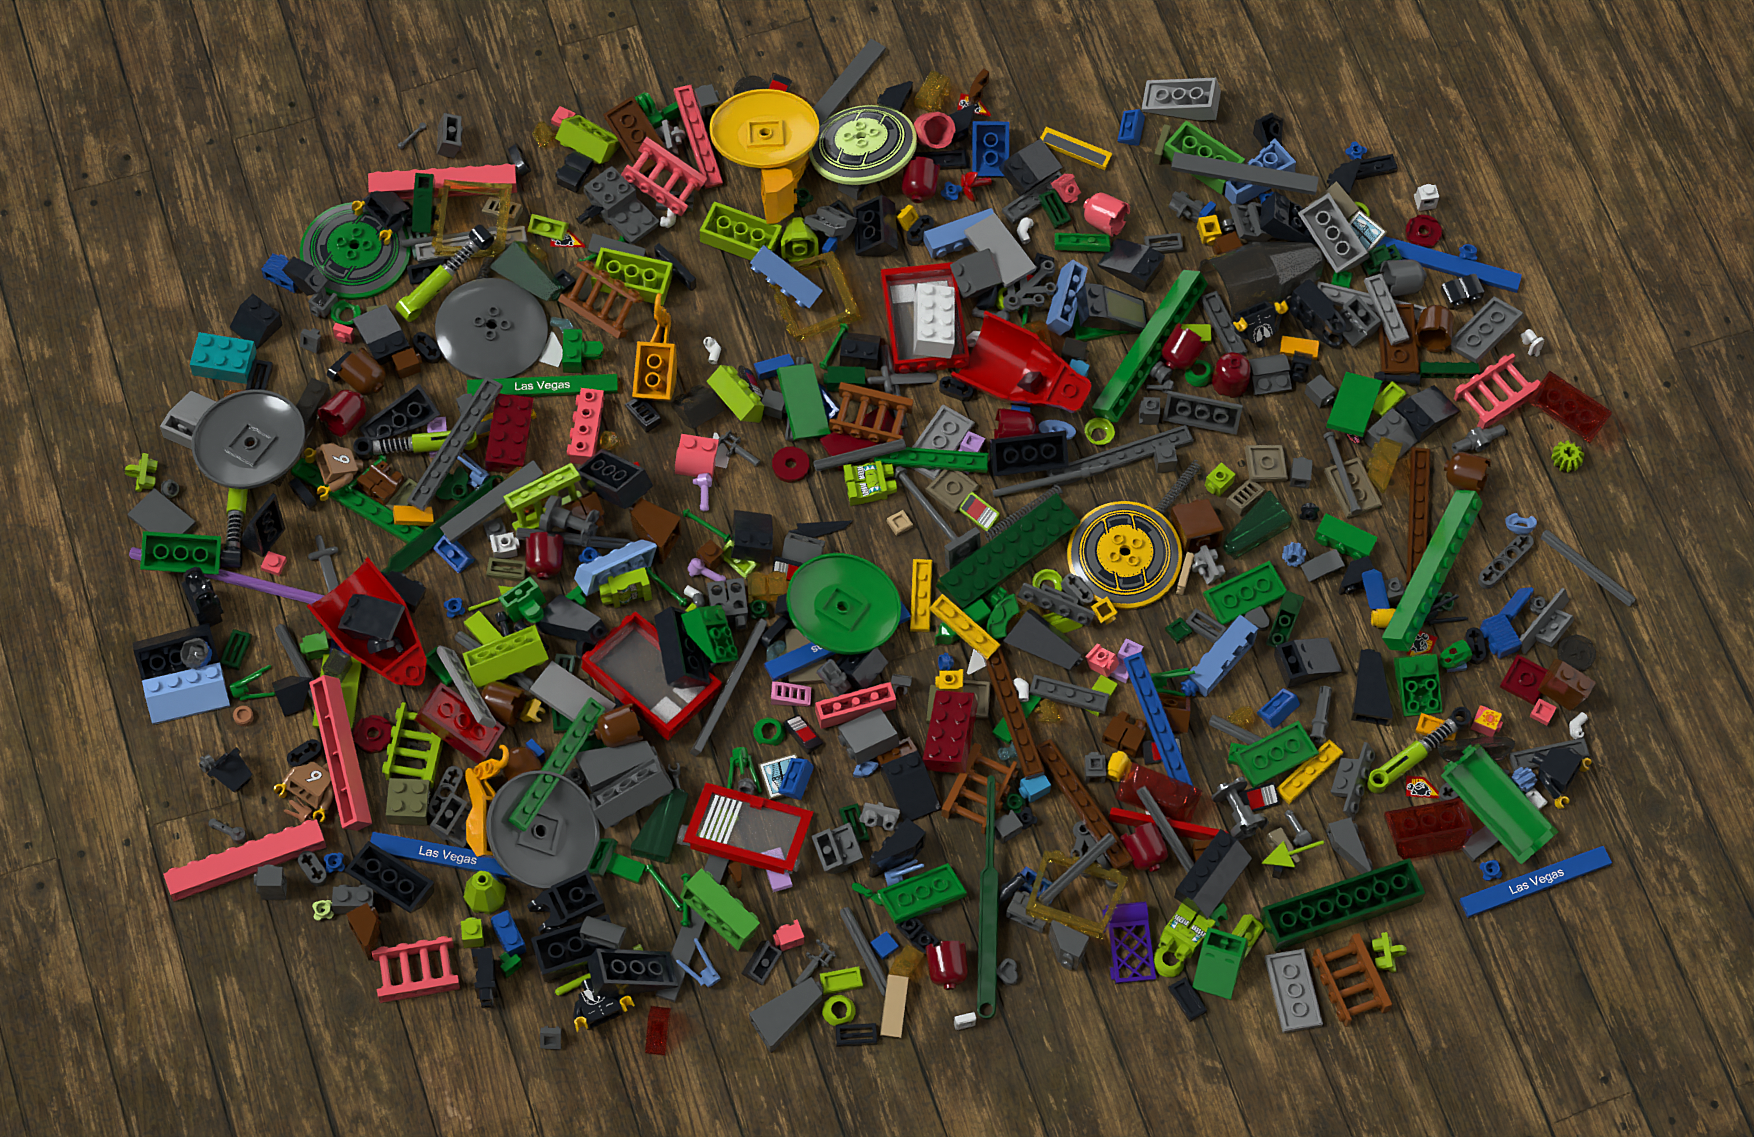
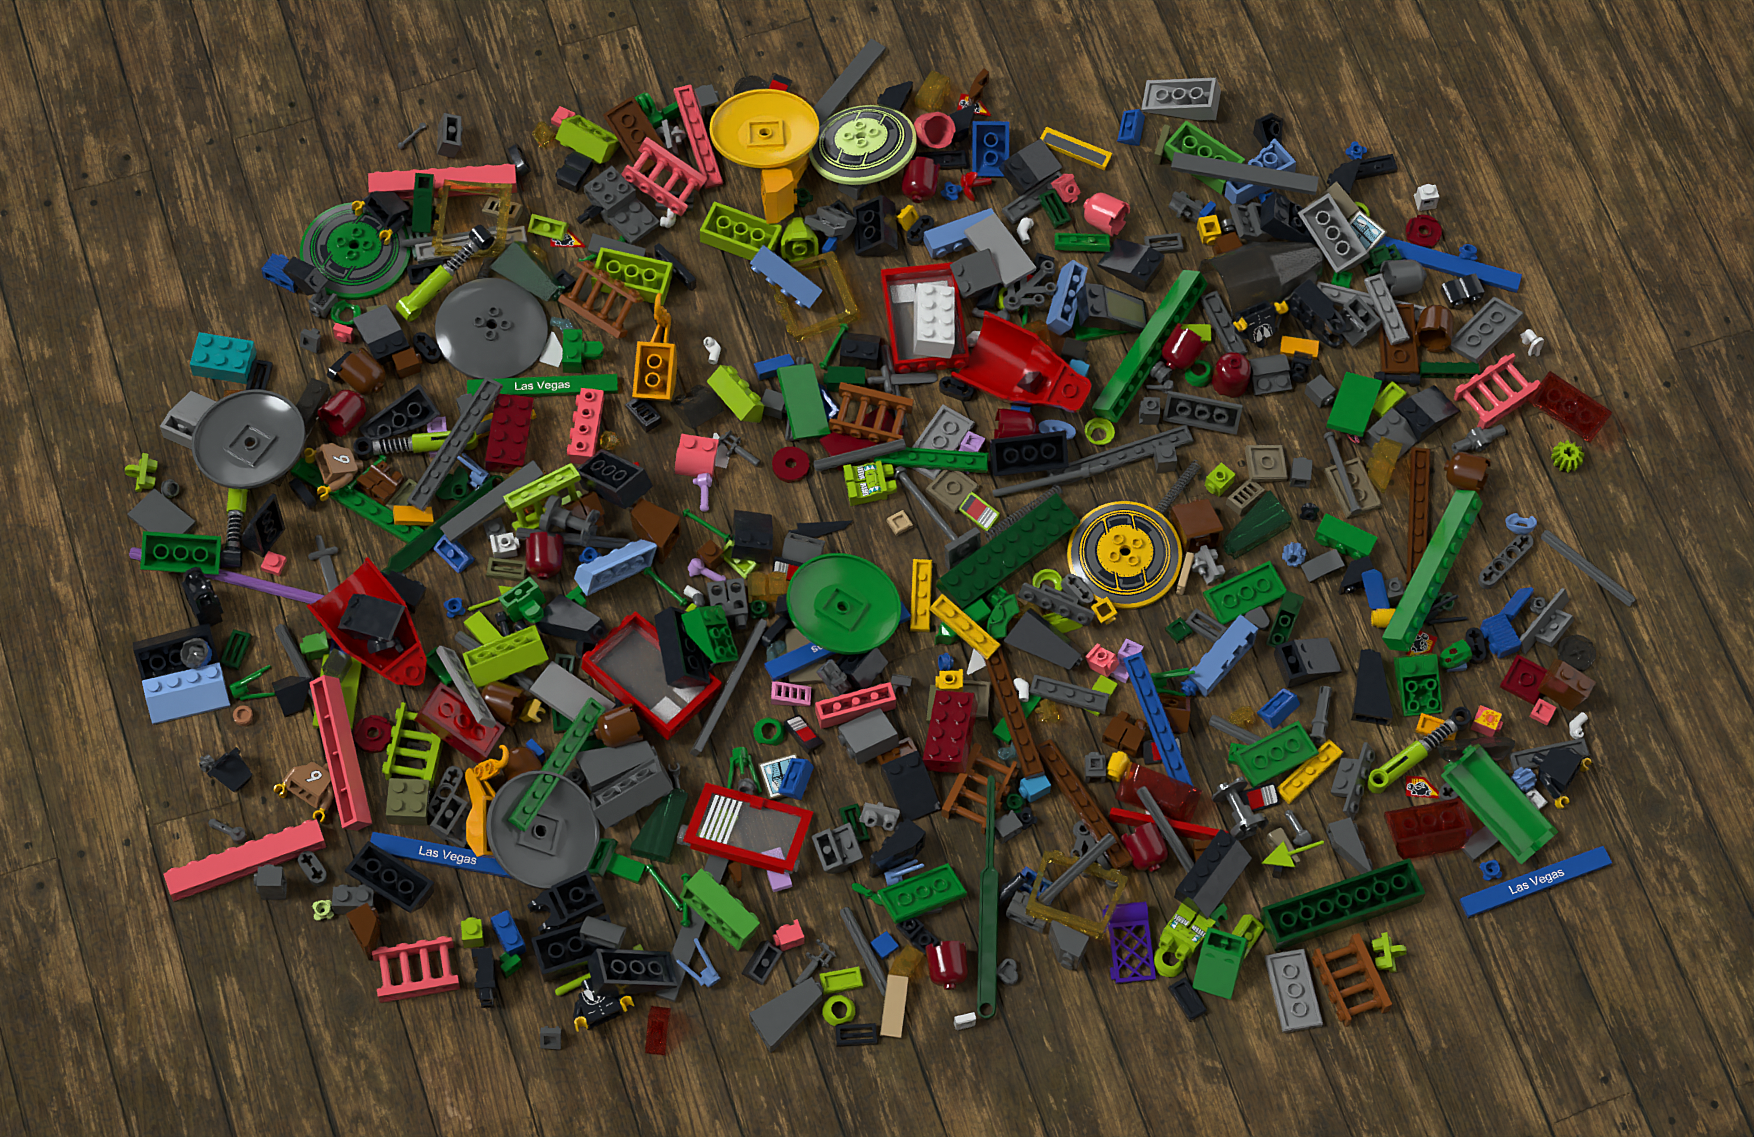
black slope [230,293,283,350] -> none
nougat piece [284,796,313,822] -> none
black beam [287,739,322,769] -> none
blue plate [324,853,345,873] -> none
lime cone [464,871,507,914] -> none
lime hips [598,567,652,608] -> none
slope [738,365,764,401] -> none
medium blue tile [853,760,878,778] -> none

